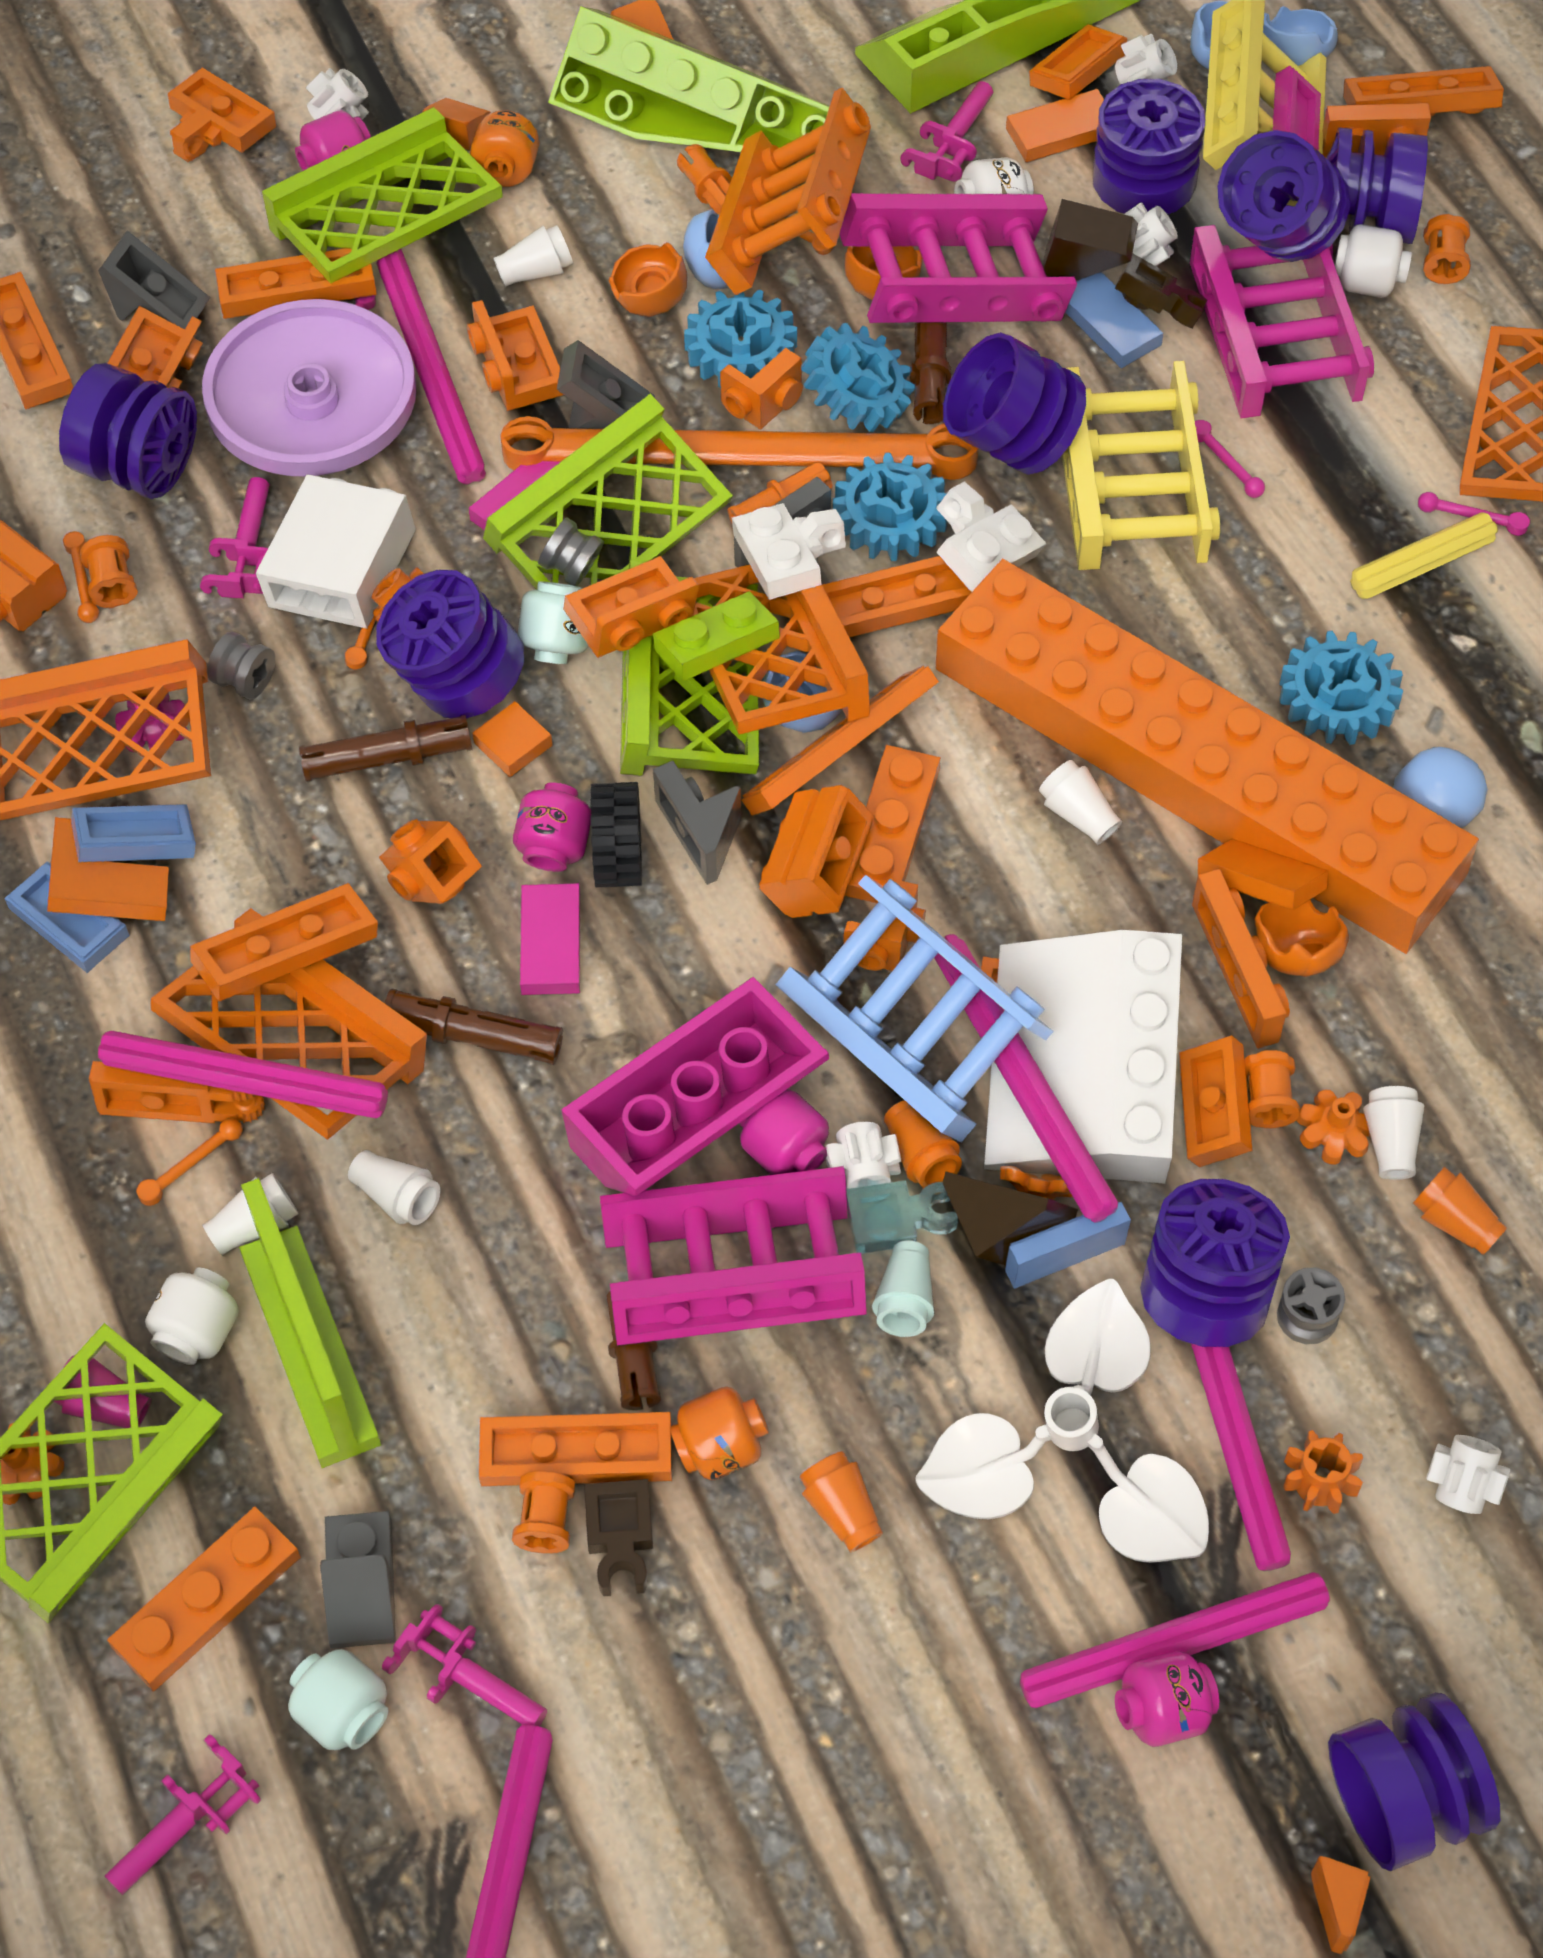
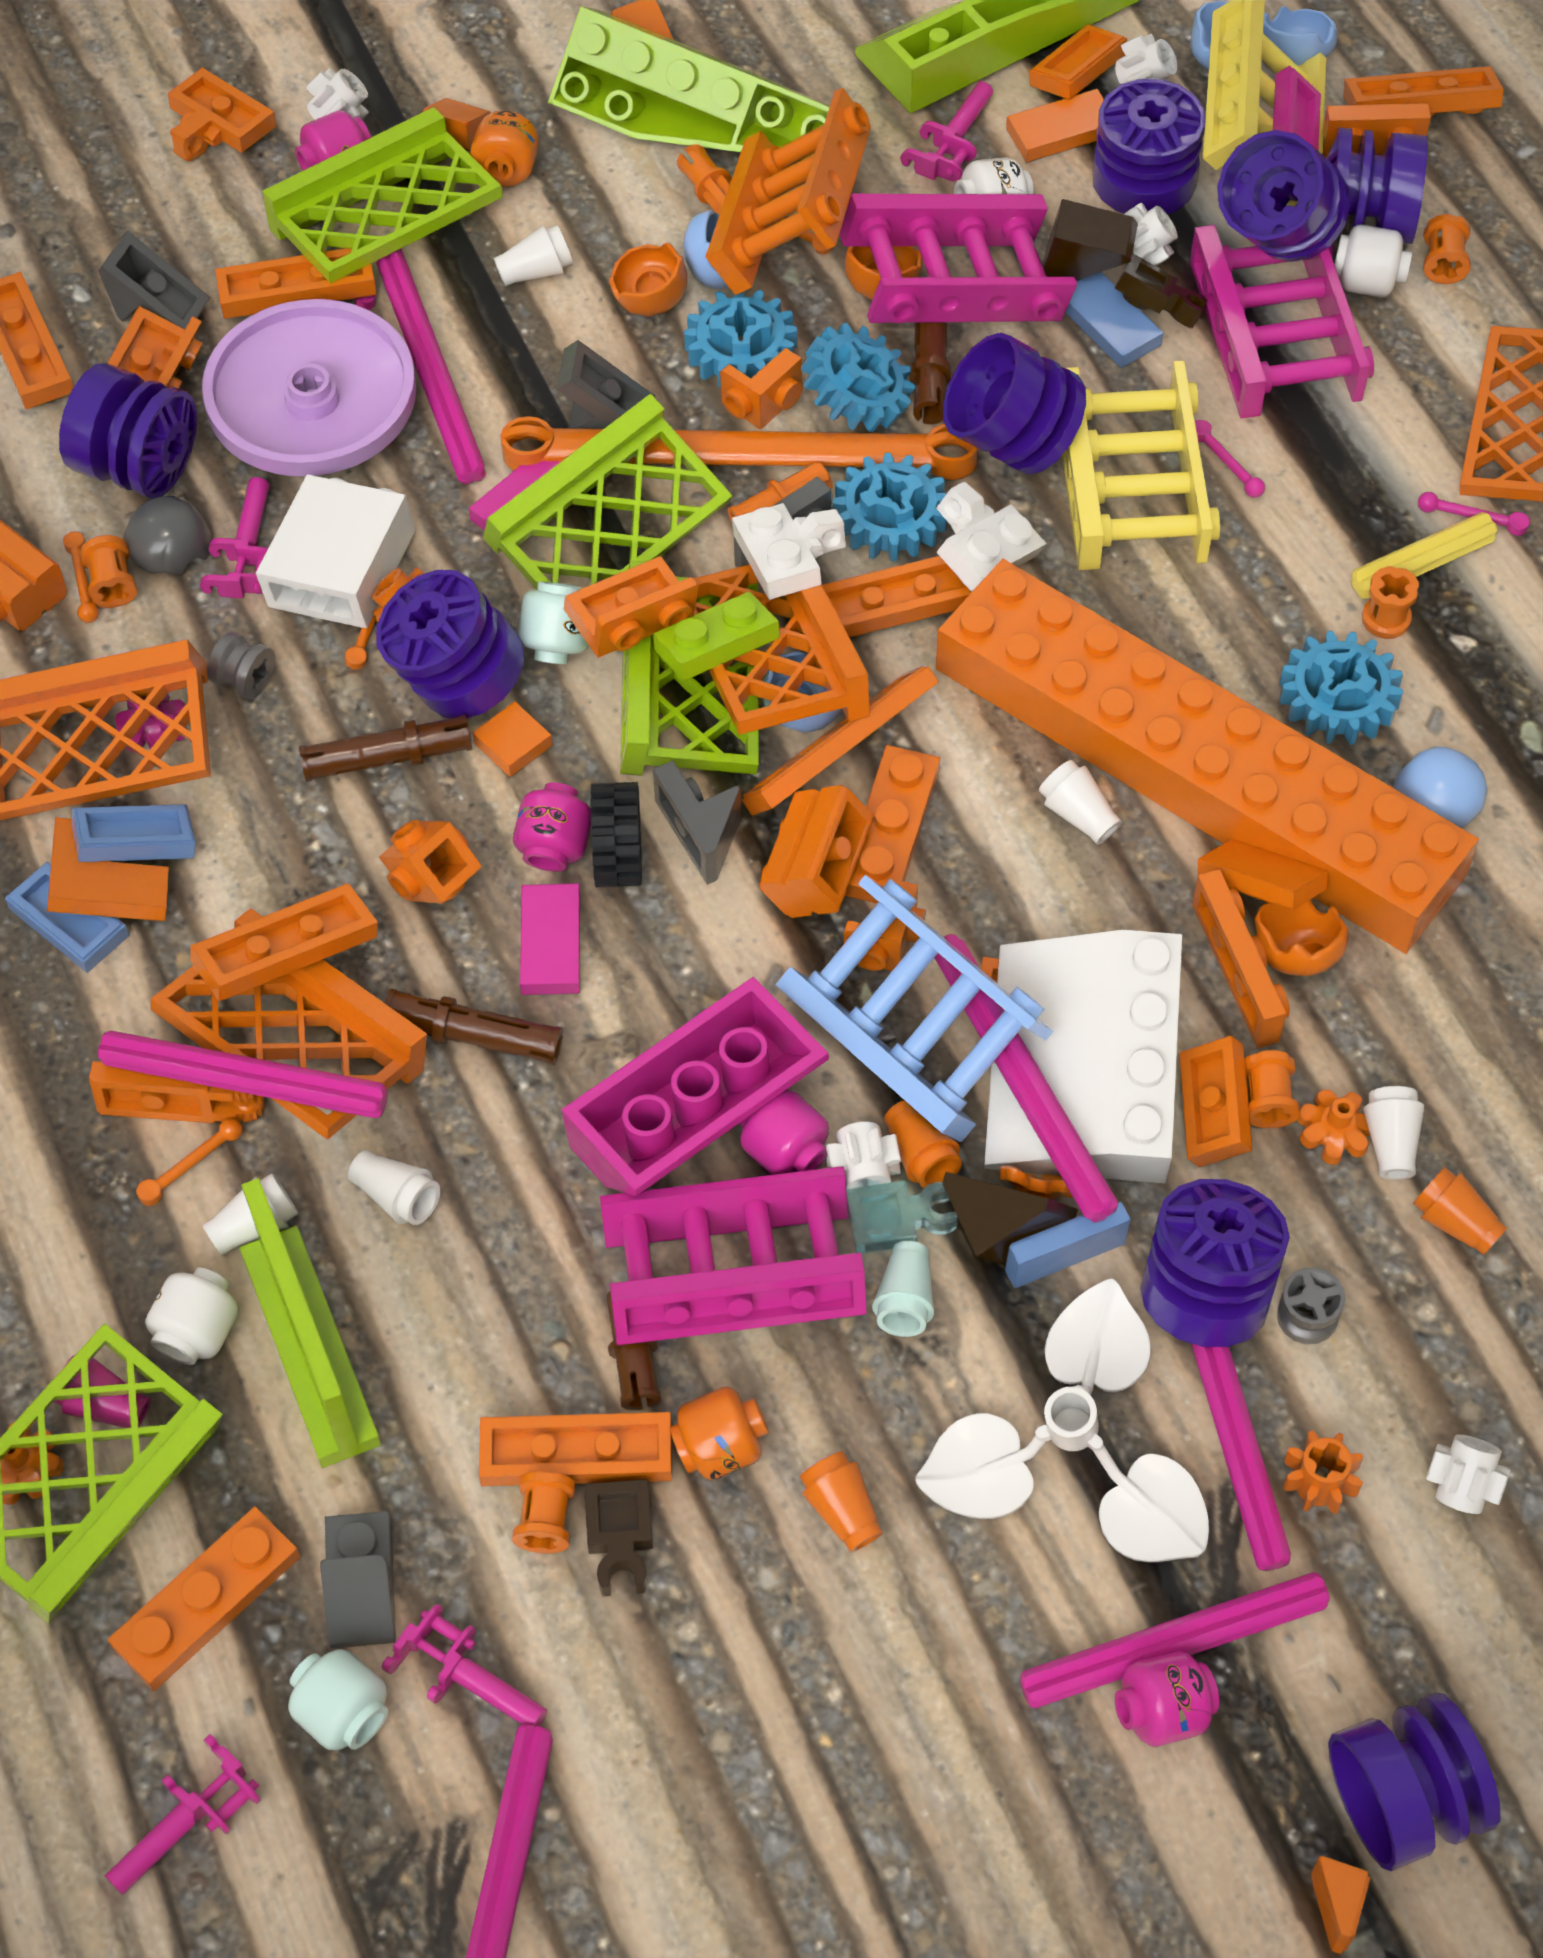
orange bracket [467,300,564,411] -> none
flat silver wheel [538,517,604,586] -> none
none -> dark grey hair [124,496,213,575]
none -> orange bush [1362,566,1419,639]

